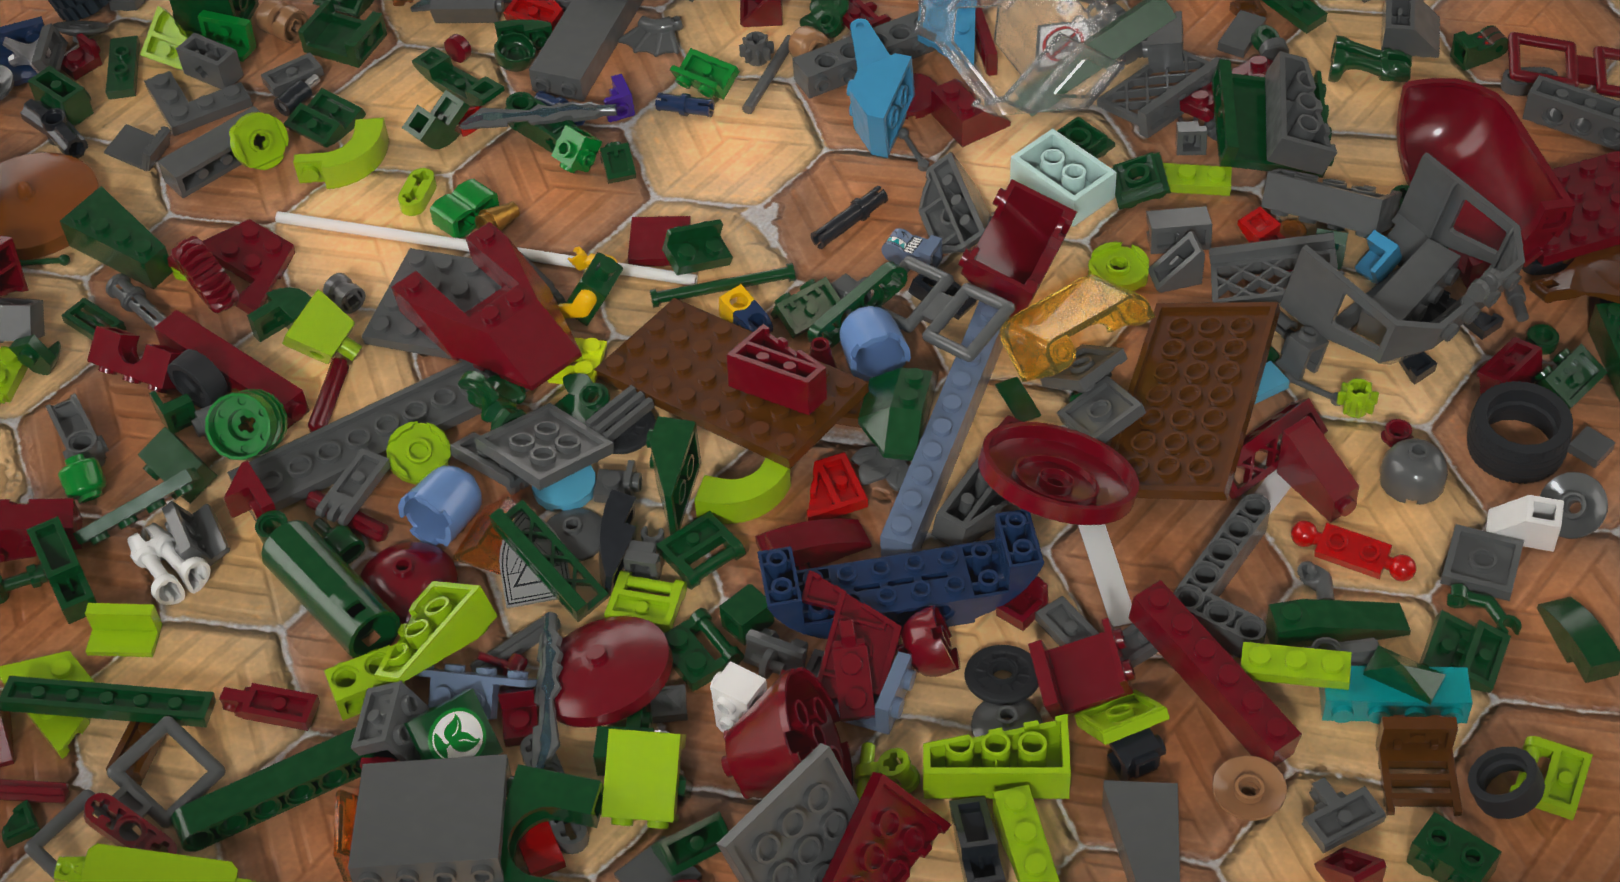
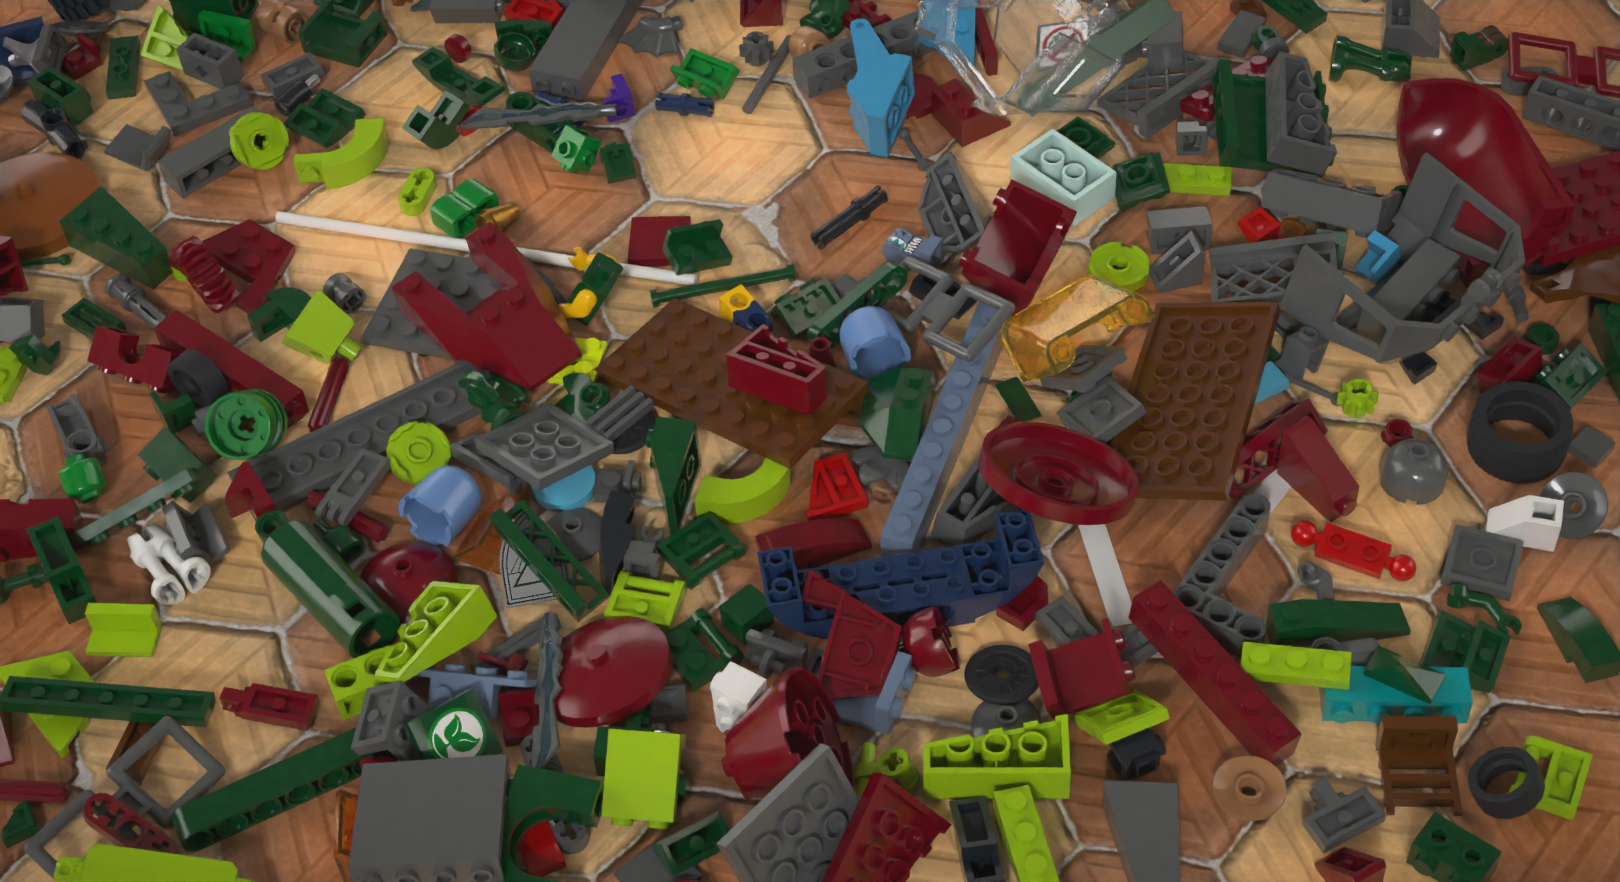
dark red hinge [832,620,875,722] -> none

